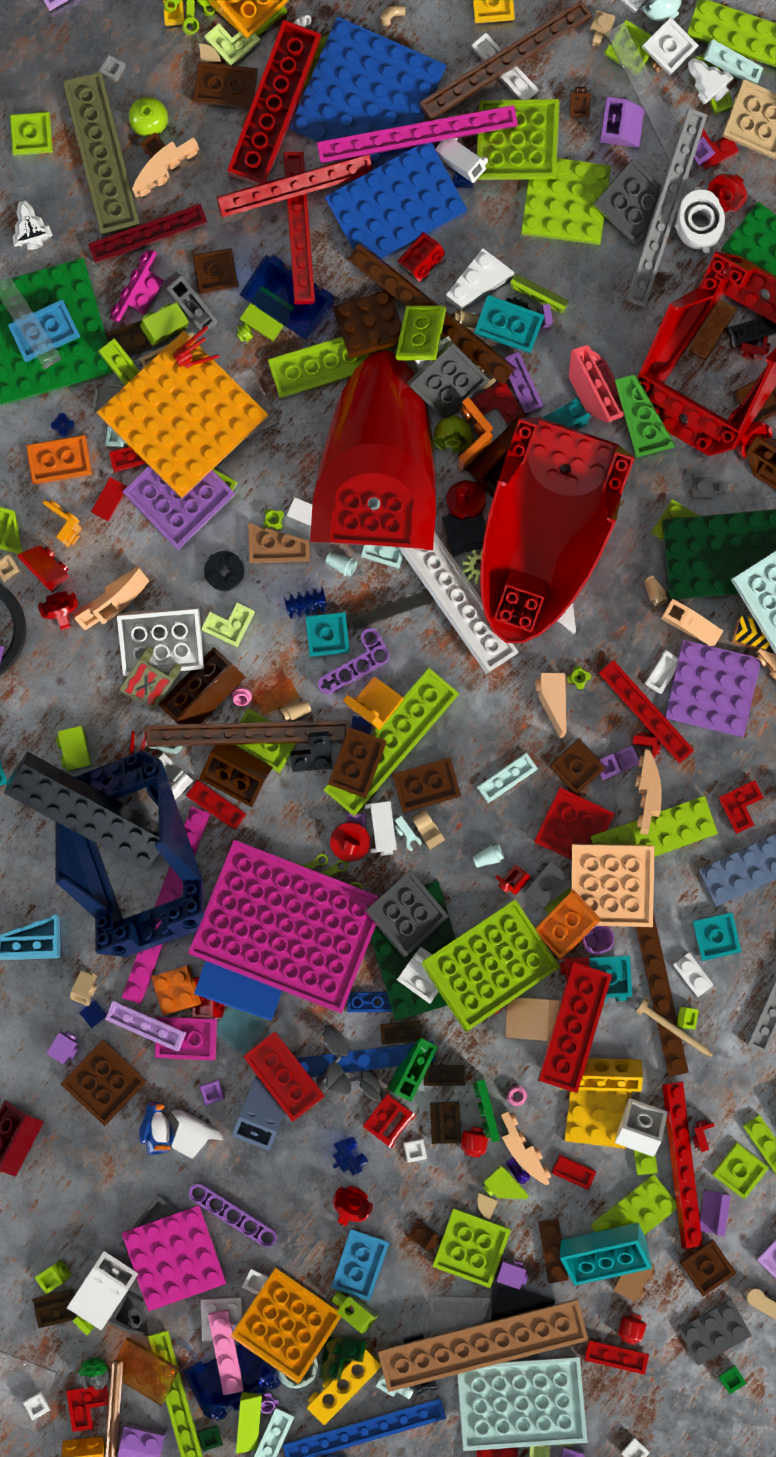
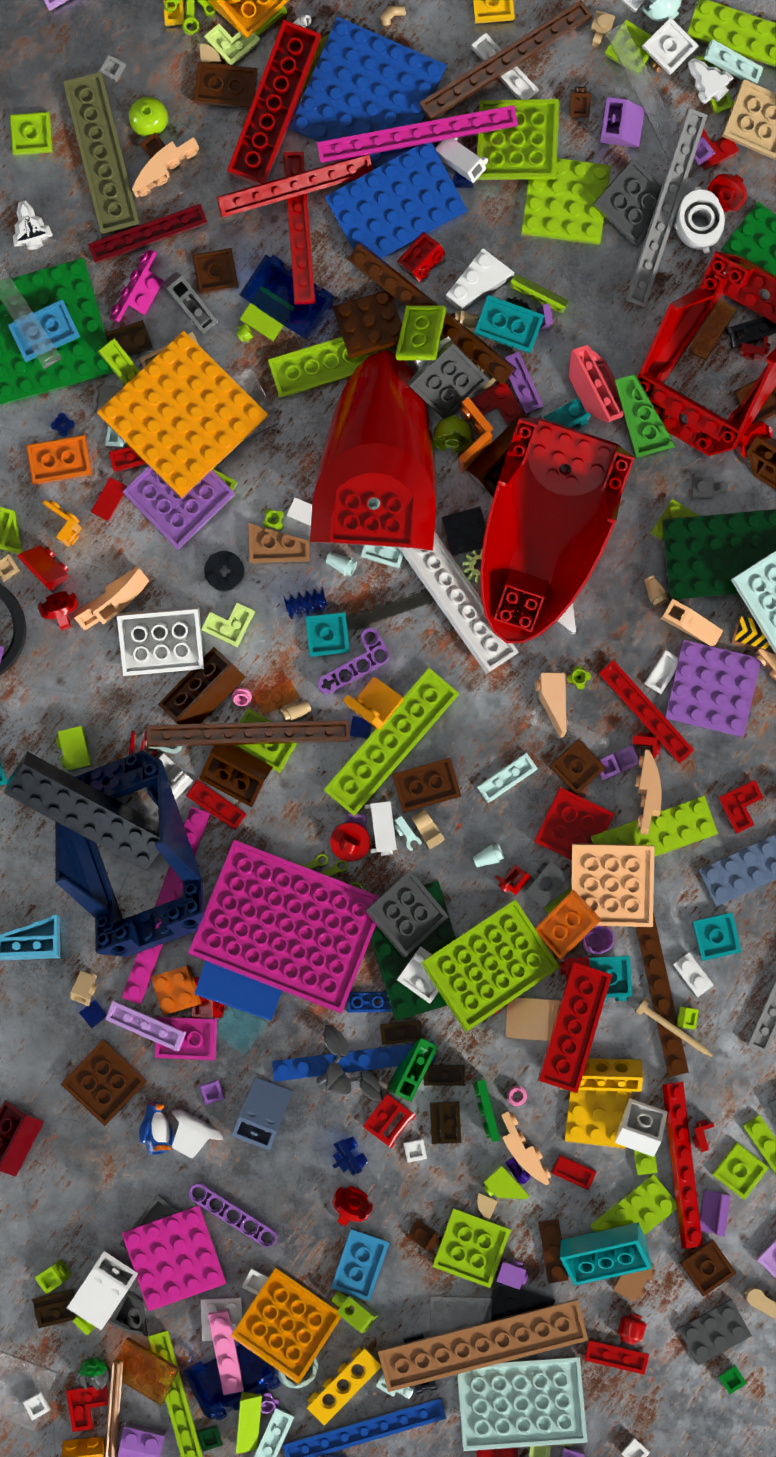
medium lavender brick [46,1031,79,1064] -> none
flag [119,646,182,710] -> none
lime brick [140,302,189,347] -> none
red plant [172,326,220,369] -> none
red plate [243,1031,325,1122] -> none
black plate [290,731,333,772] -> none
dark green plate [319,1337,367,1381] -> none
reddish brown plate [328,727,387,799] -> none
red tile [446,480,486,519] -> none
red head [460,1126,489,1158] -> none

